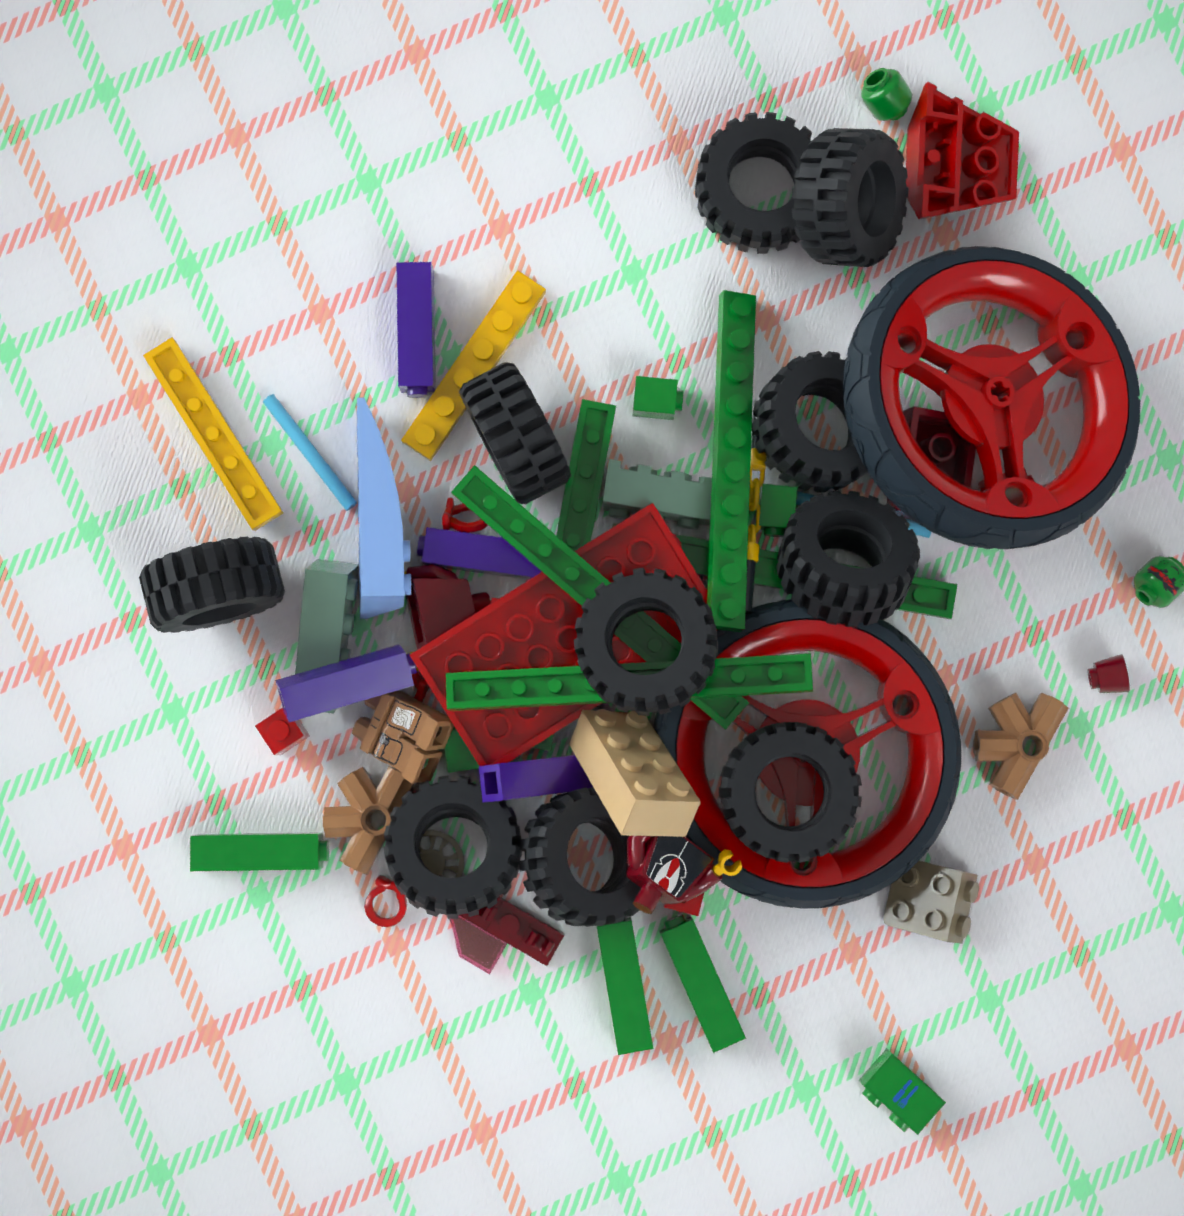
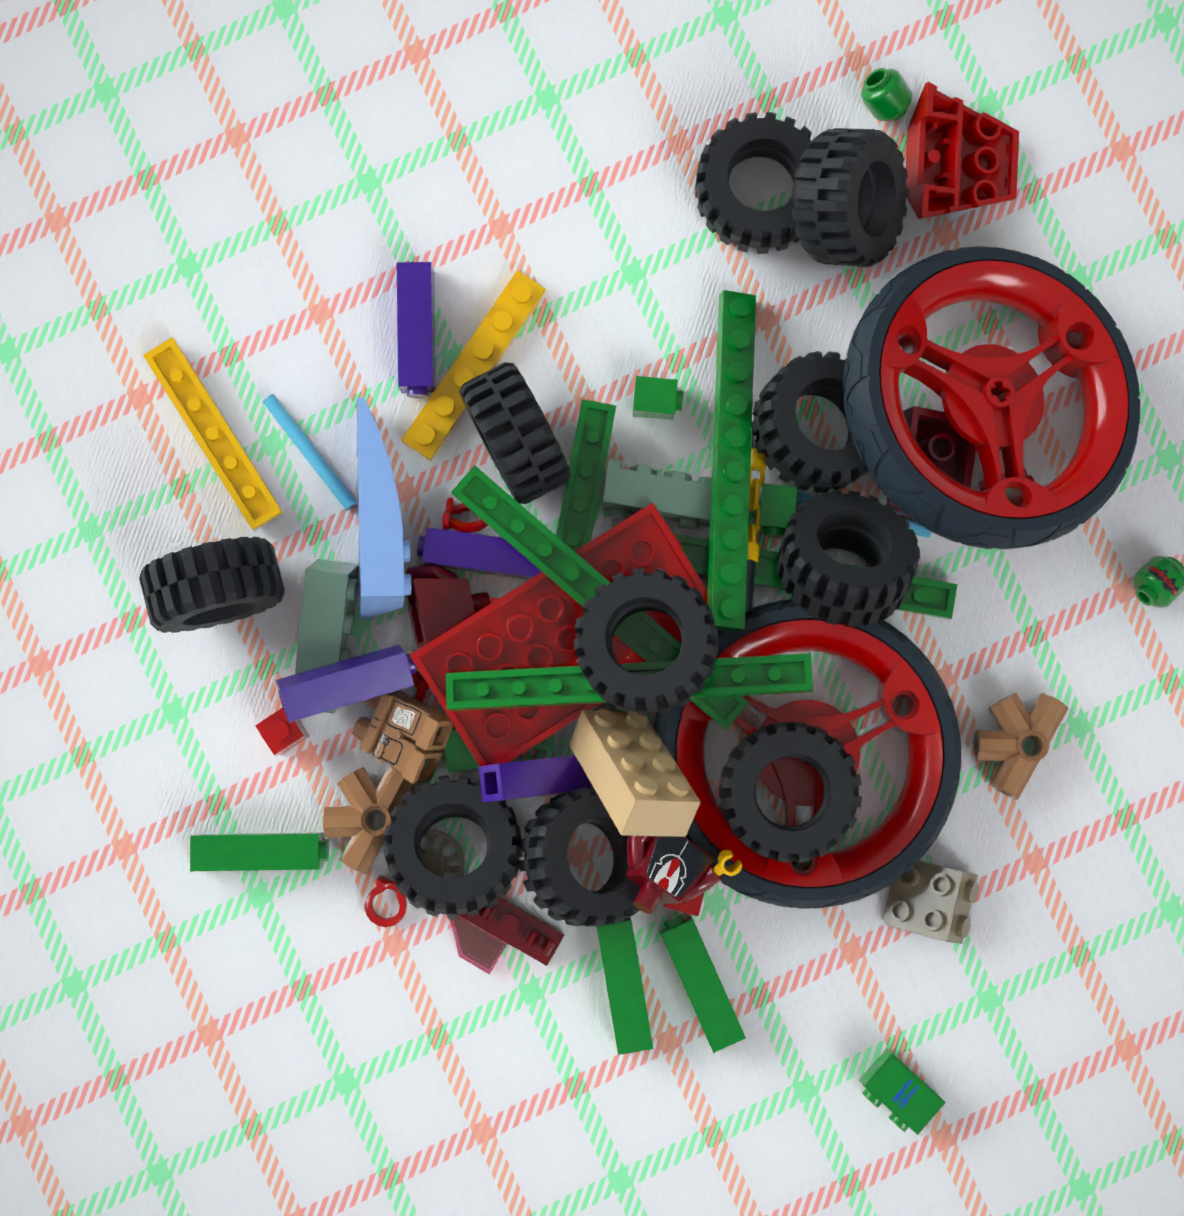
dark red hat [1087,654,1130,693] -> none

